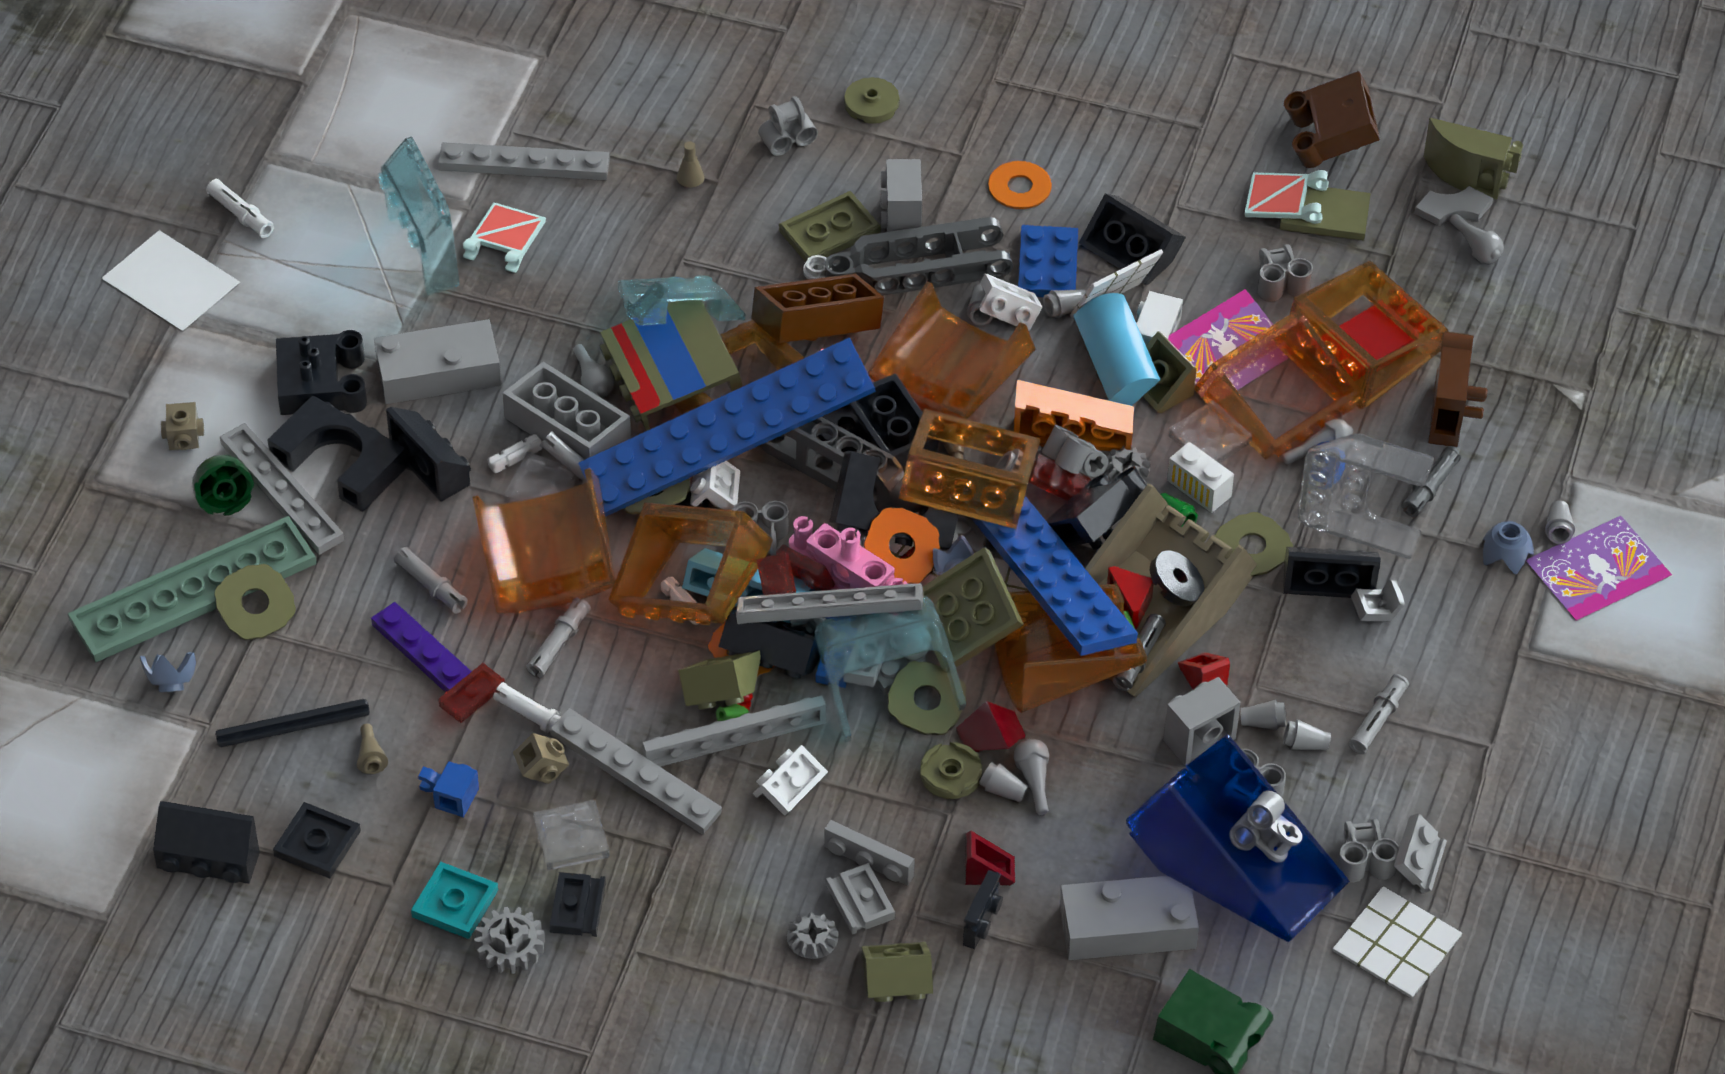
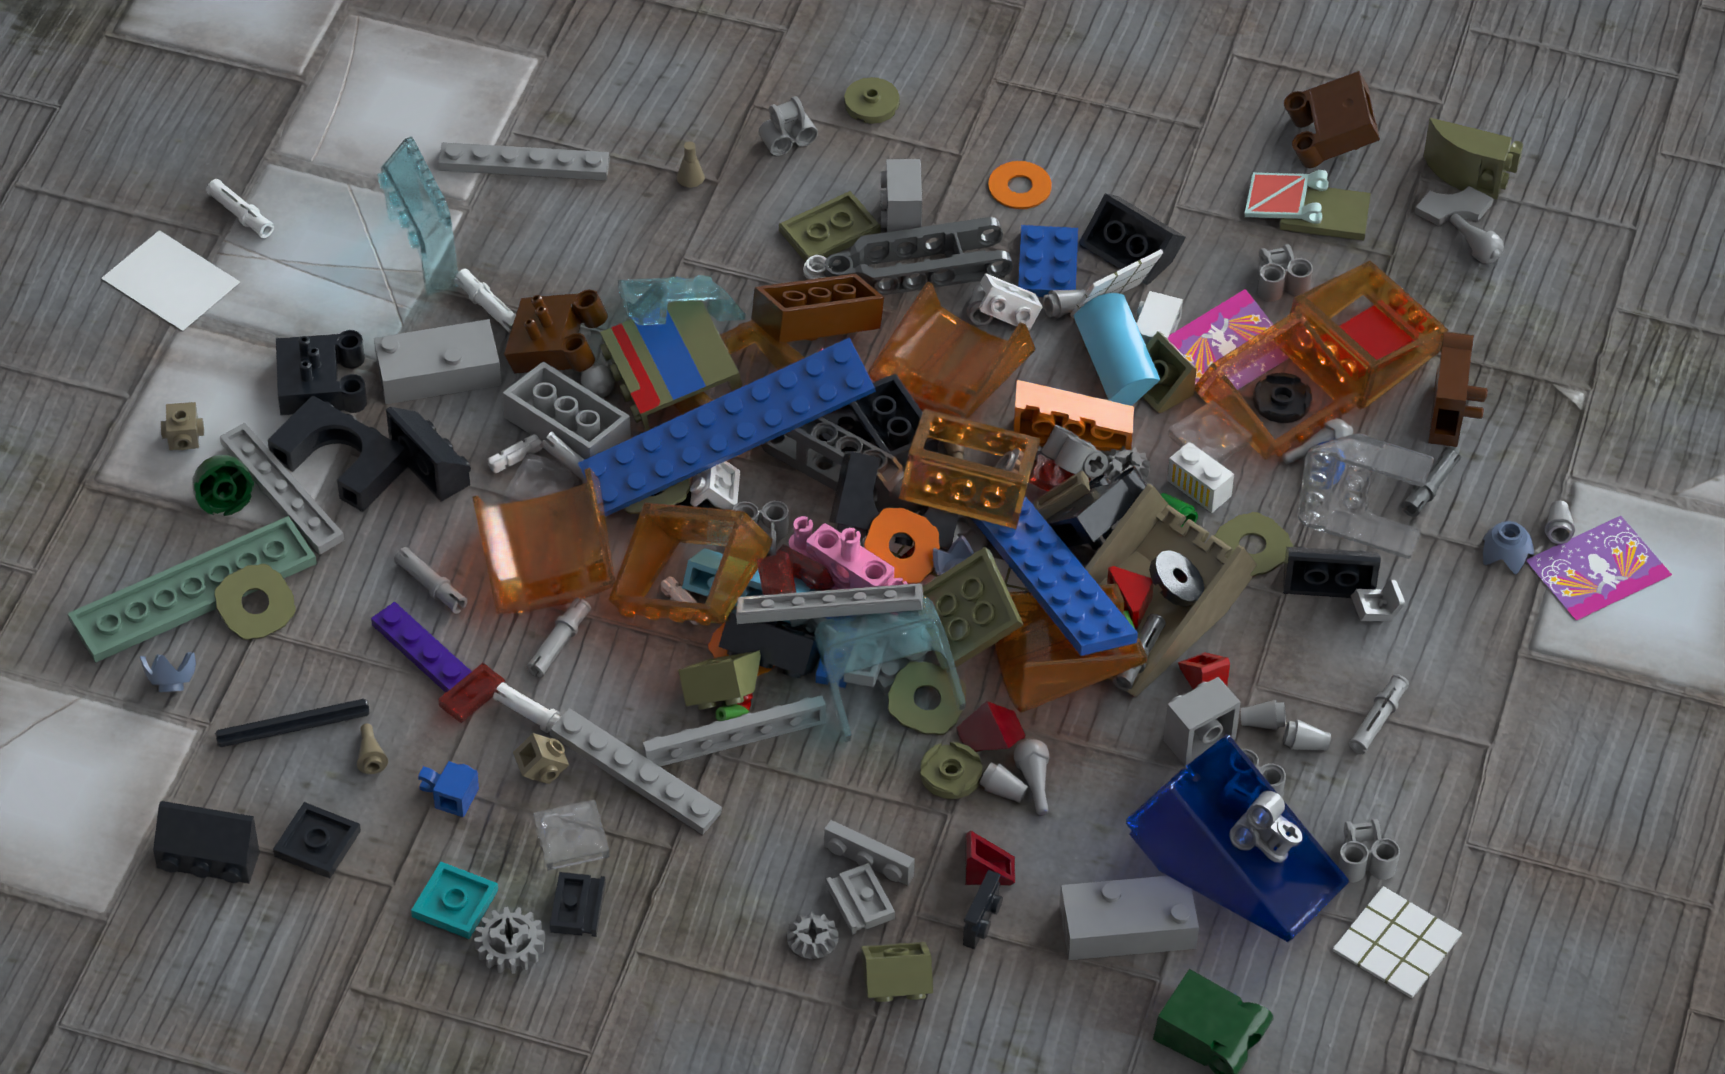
flag [463,203,546,273] -> none
white bracket [752,745,828,816] -> none
light grey plate [1394,814,1447,893] -> none
none -> white pin [454,269,516,333]
none -> reddish brown piece [504,289,608,374]
none -> dark tan tile [1033,471,1090,520]
none -> black tile [1253,372,1312,423]

